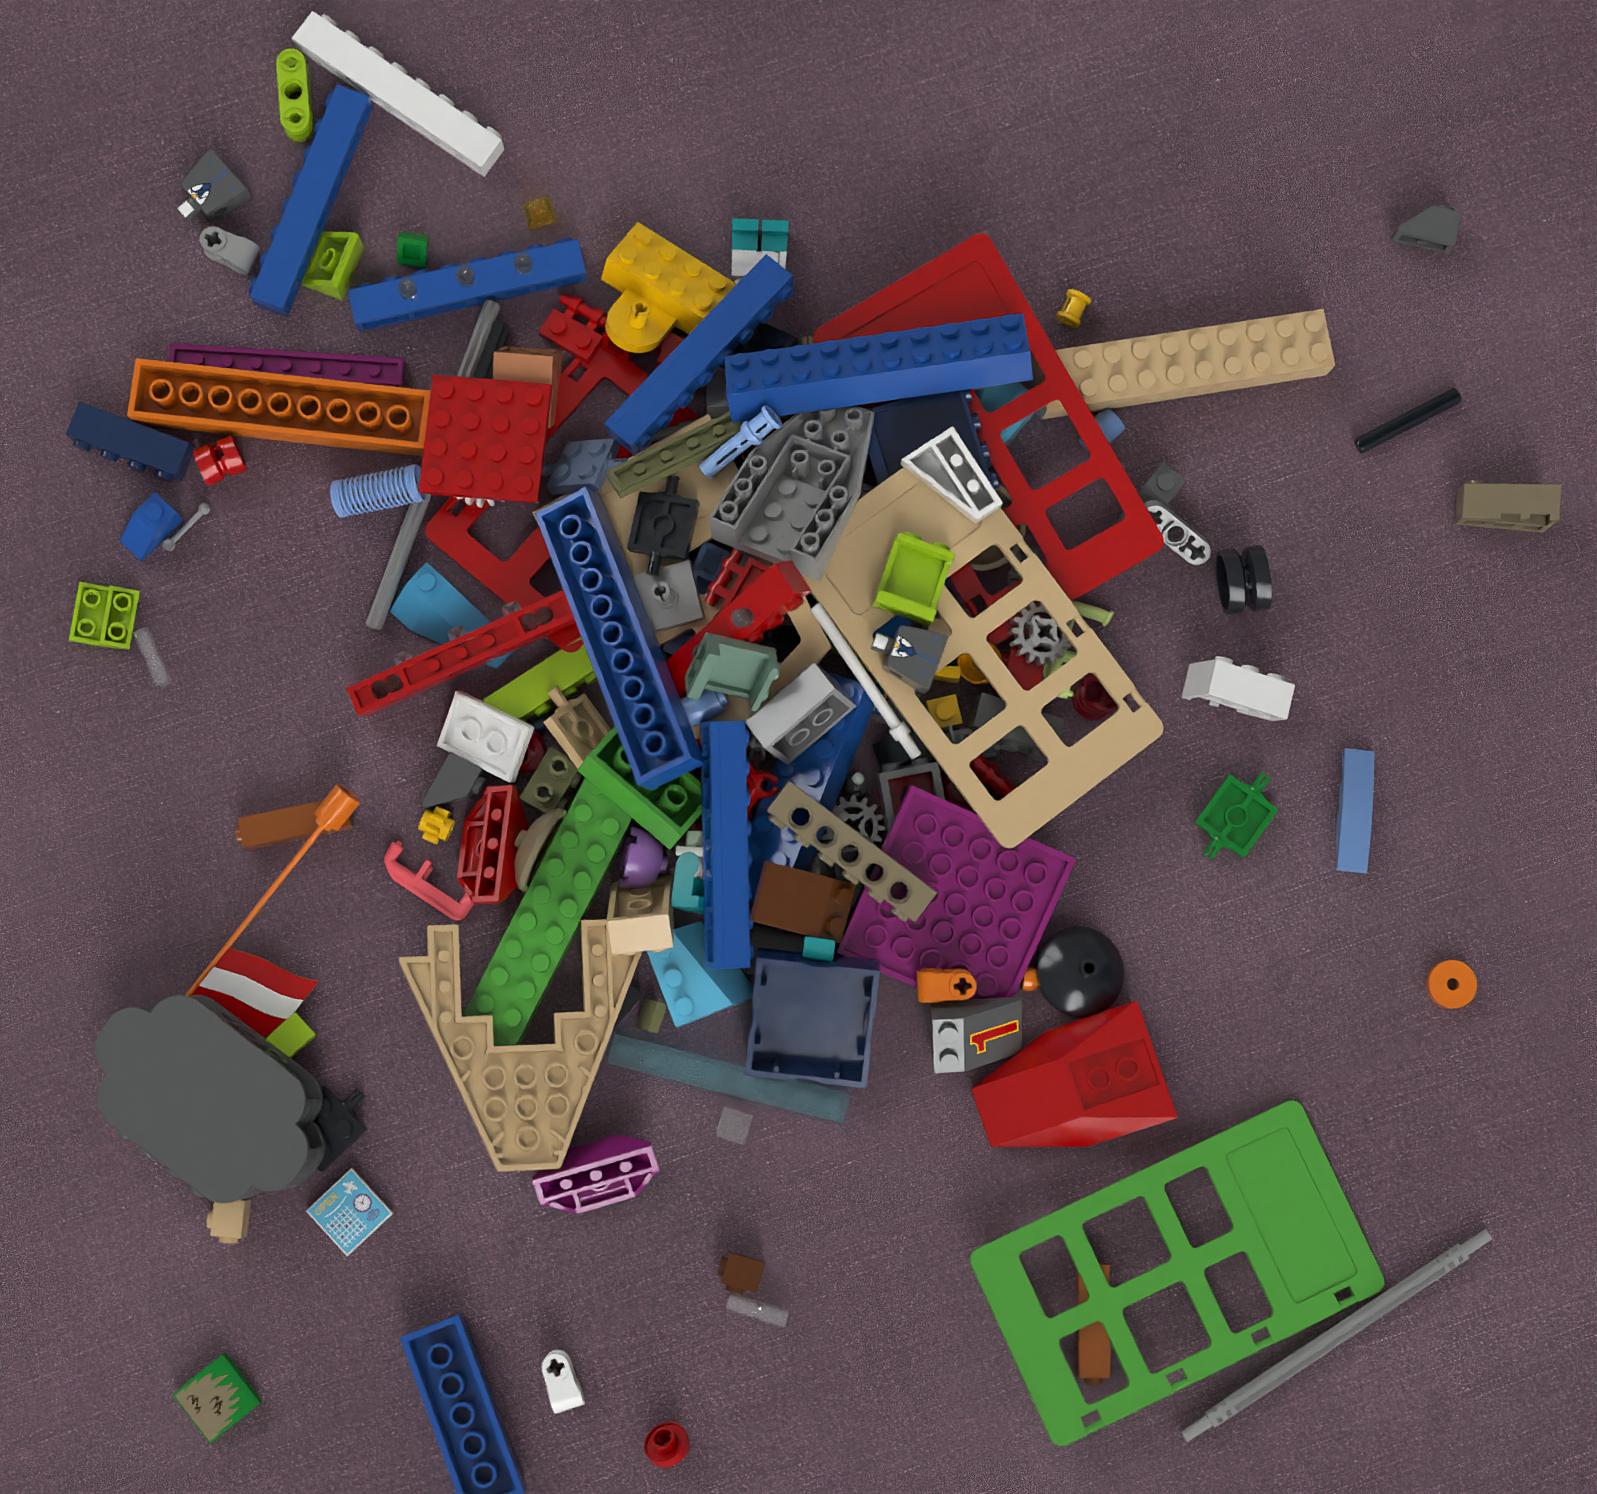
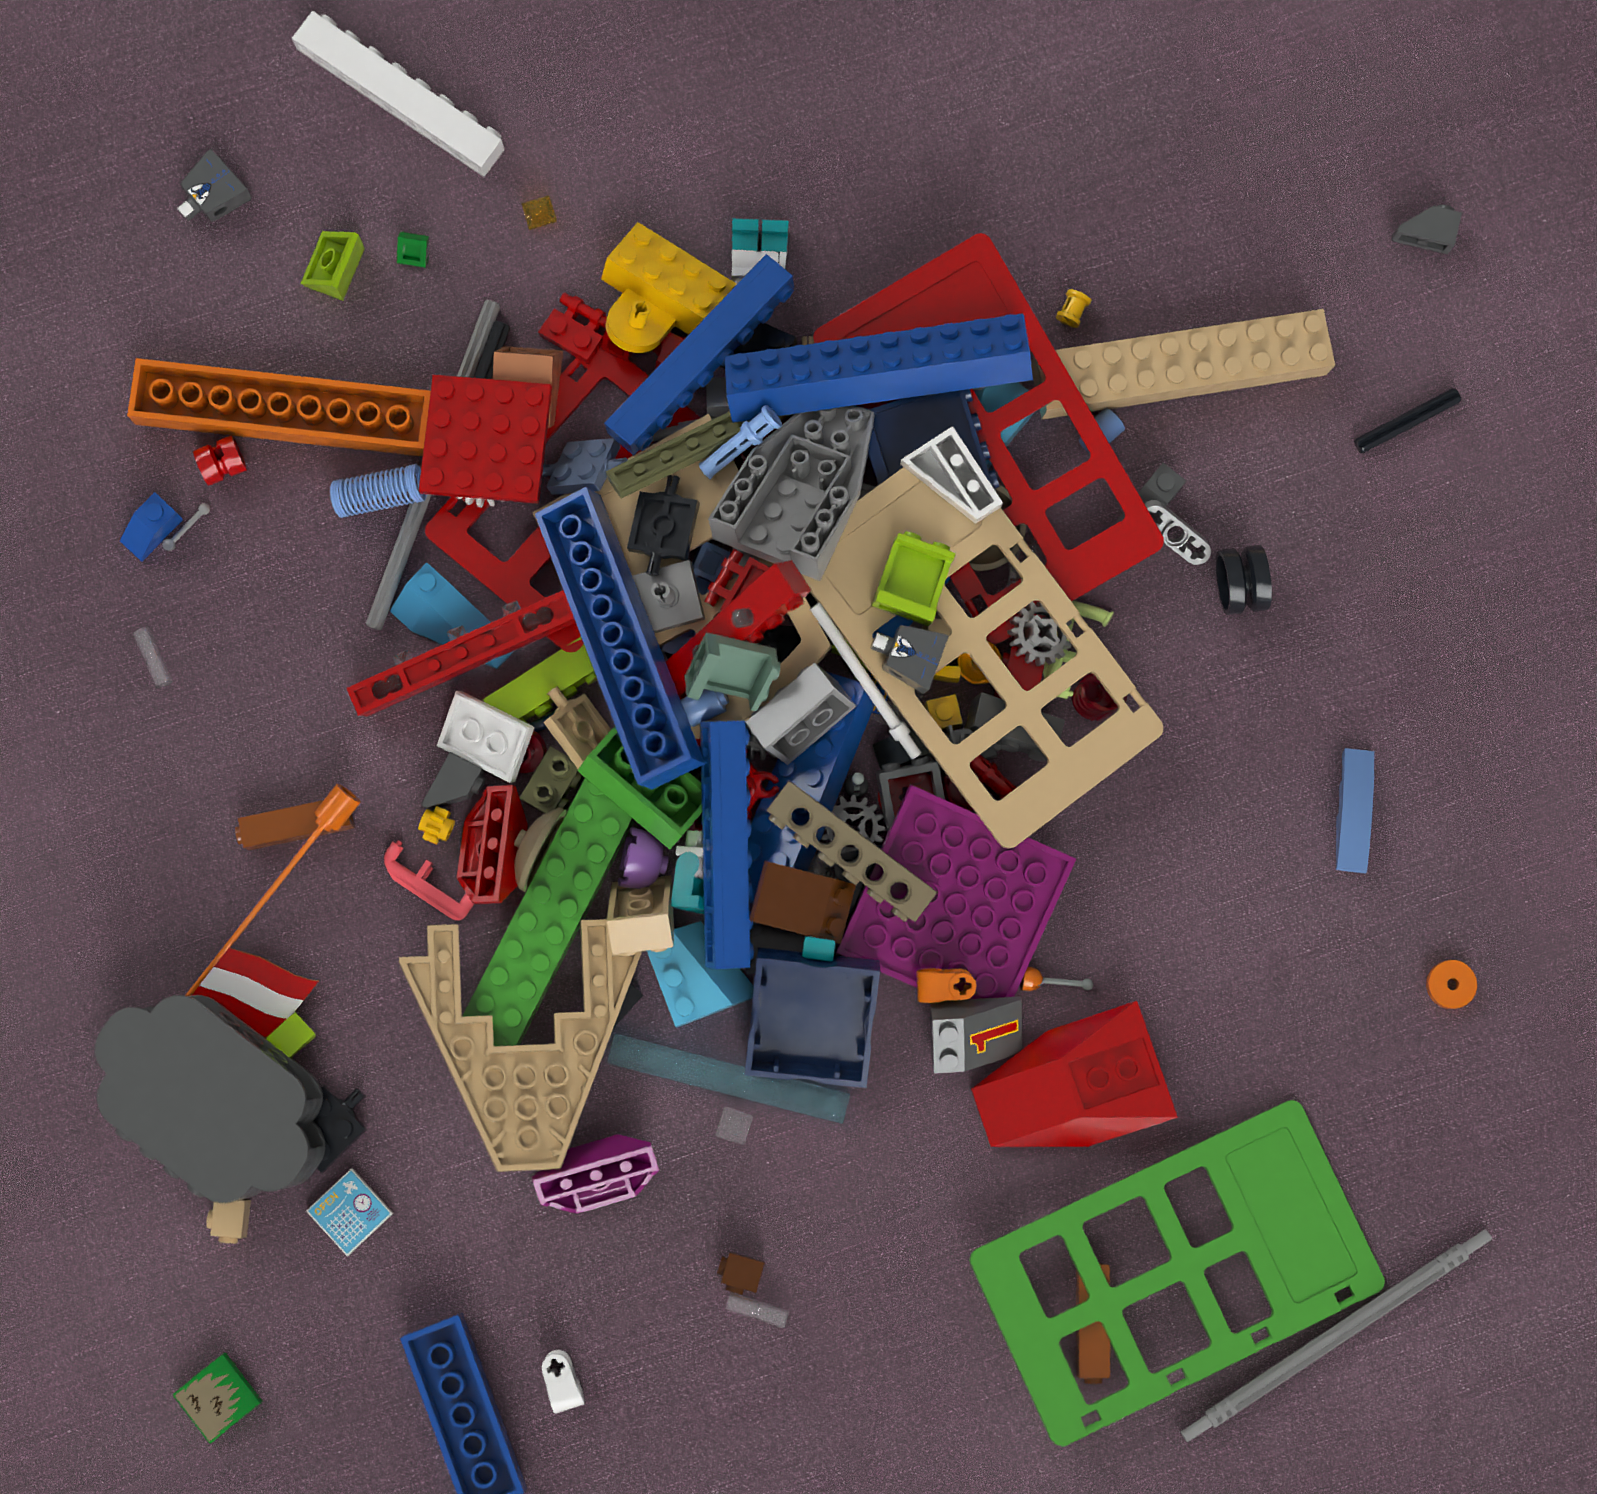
dark blue brick [66,402,195,483] -> none
lime slope [69,582,140,650] -> none
magenta tile [168,343,406,388] -> none
light grey piece [200,226,260,275] -> none
blue brick [249,85,373,317] -> none
lime piece [276,48,314,142] -> none
blue piece [348,238,588,332] -> none
olive tile [636,998,667,1033] -> none
red plate [644,1422,690,1468] -> none
black dish [1036,926,1124,1017] -> none
white wedge [1181,656,1295,721] -> none
green plate [1194,772,1279,861] -> none
dark tan wedge [1455,480,1561,533] -> none

